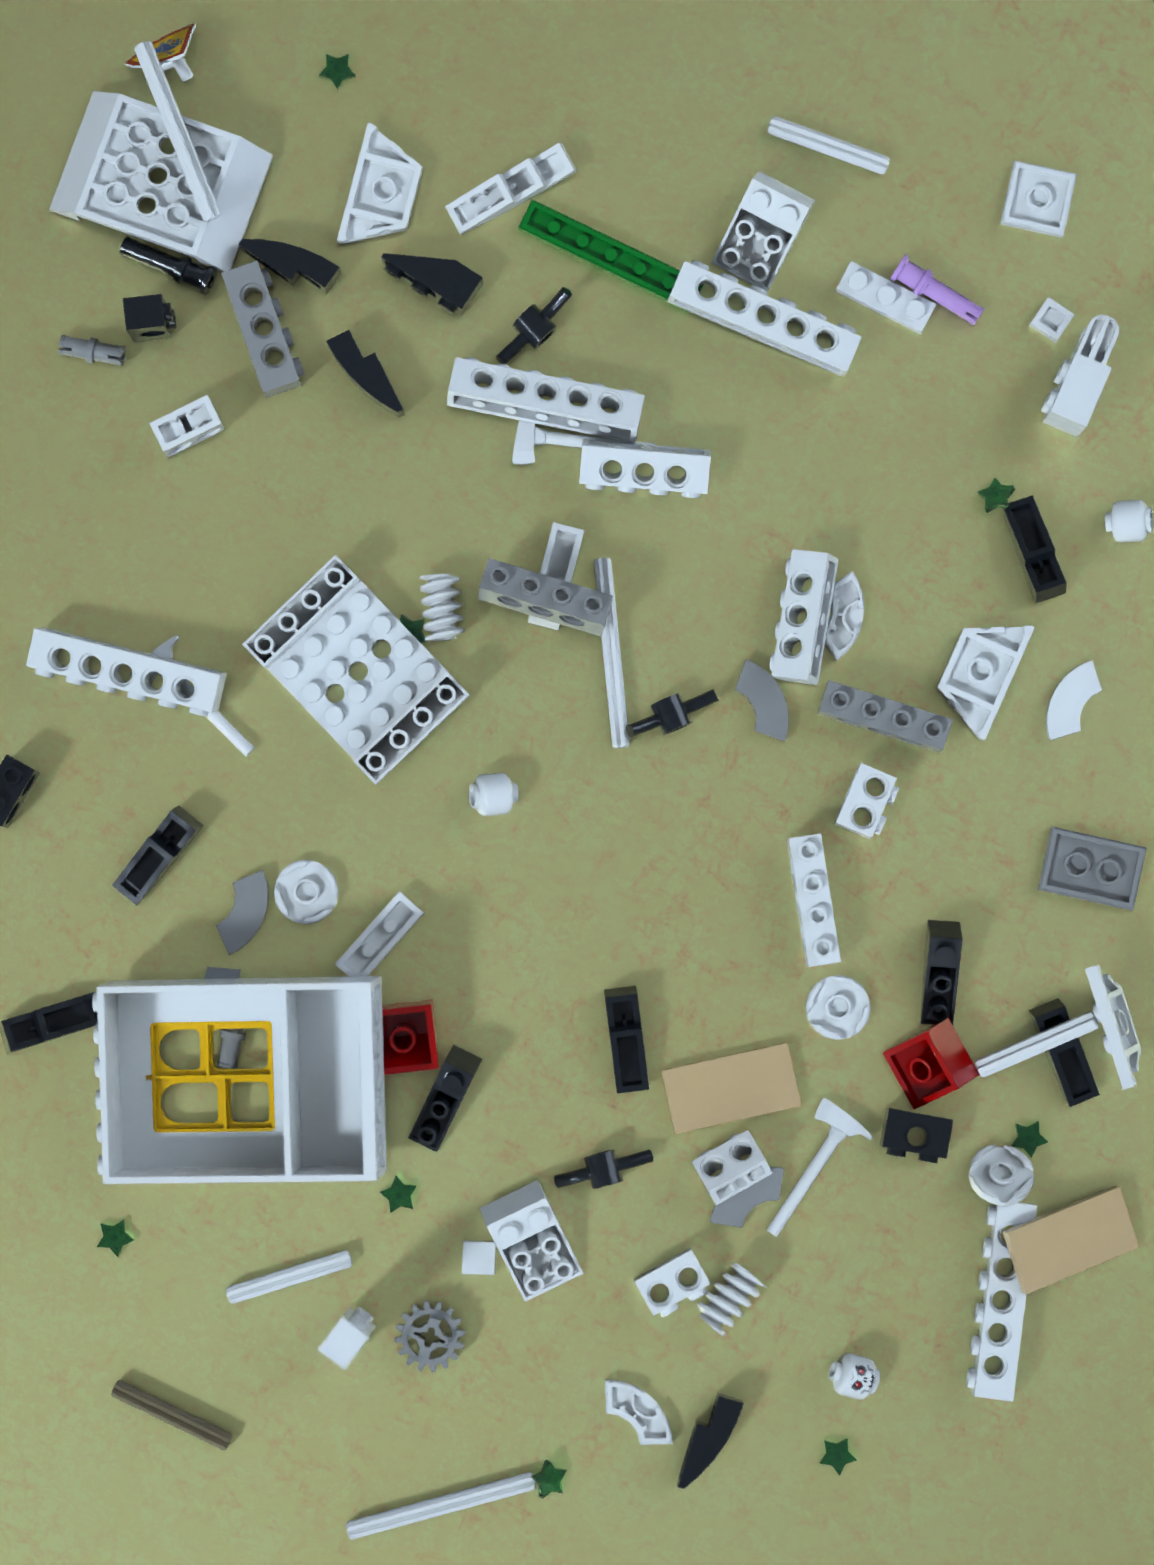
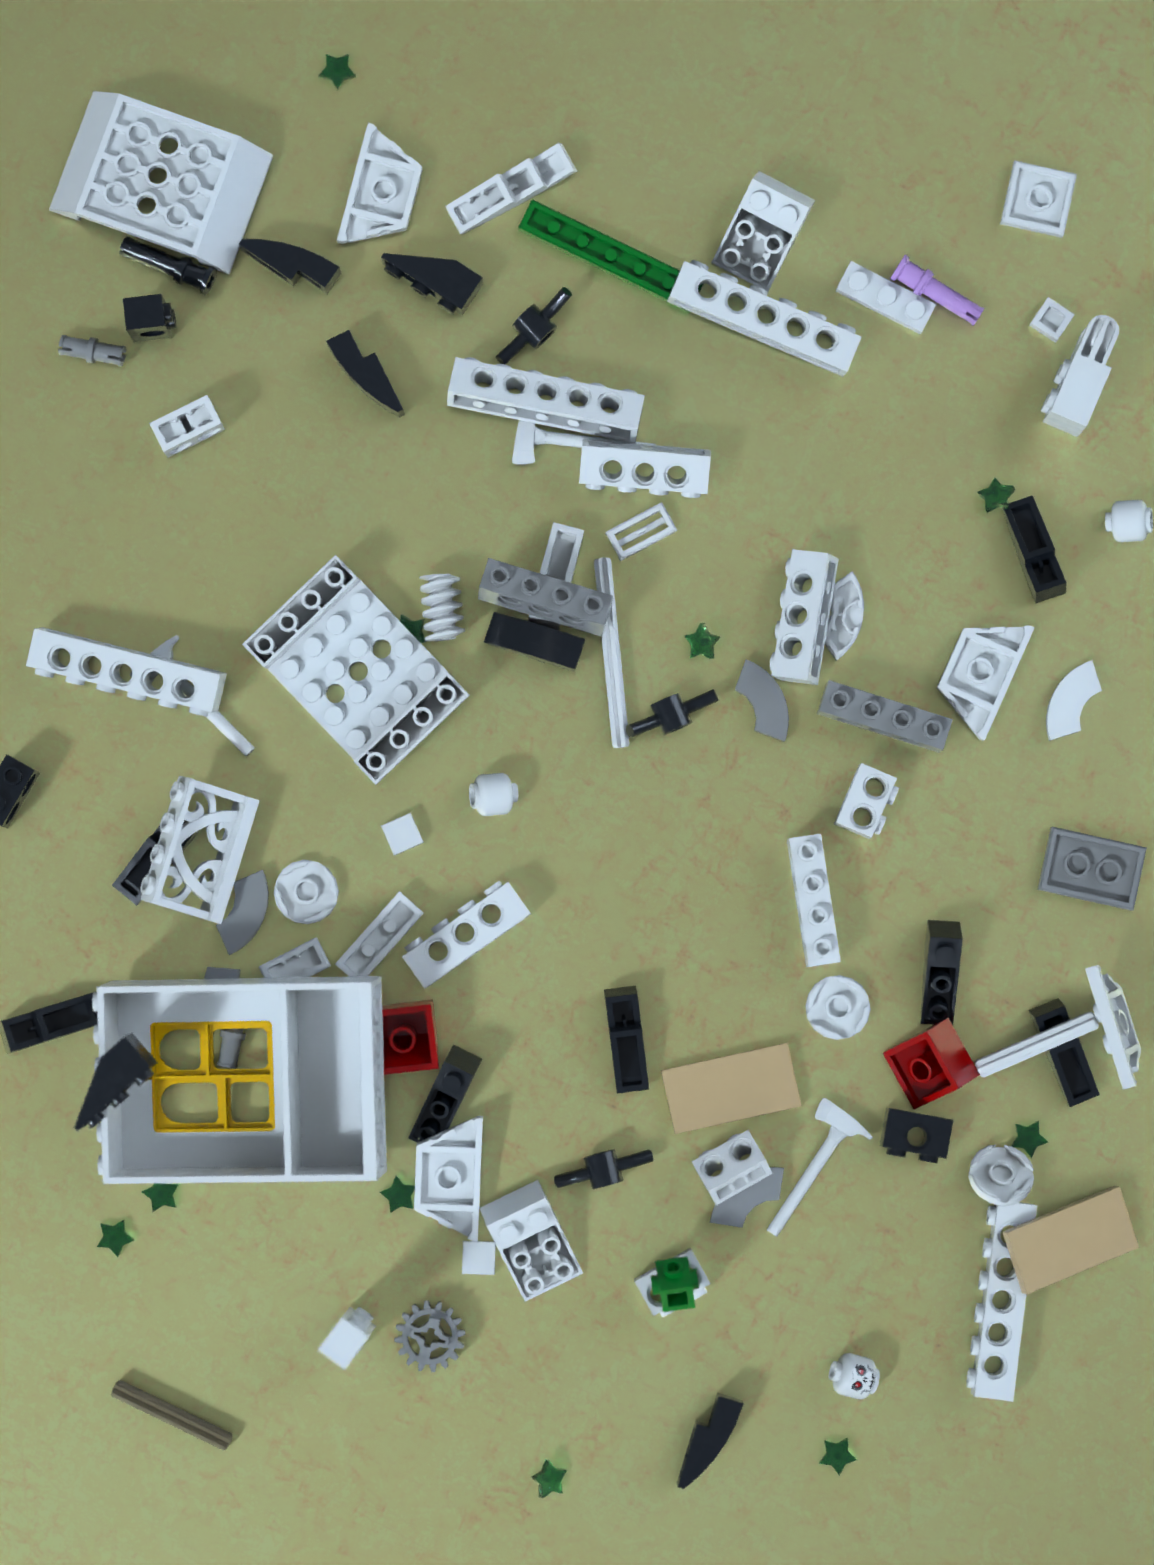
shield [125,23,196,81] -> none
white axle [134,41,221,222] -> none
light grey brick [221,260,305,398] -> none
white axle [226,1250,352,1304] -> none
white axle [346,1472,536,1540] -> none
white tile [605,1379,673,1445] -> none
white piece [697,1262,766,1337] -> none
white axle [768,116,890,174] -> none
none -> black slope [74,1033,158,1131]
none -> white fence [140,776,260,924]
none -> clear green piece [142,1183,179,1212]
none -> white plate [259,937,331,978]
none -> white tile [381,813,424,856]
none -> white brick [402,881,531,989]
none -> white wing [414,1116,483,1242]
none -> black slope [484,612,585,672]
none -> white tile [605,502,677,561]
none -> green brick [651,1256,699,1312]
none -> clear green piece [685,623,720,659]

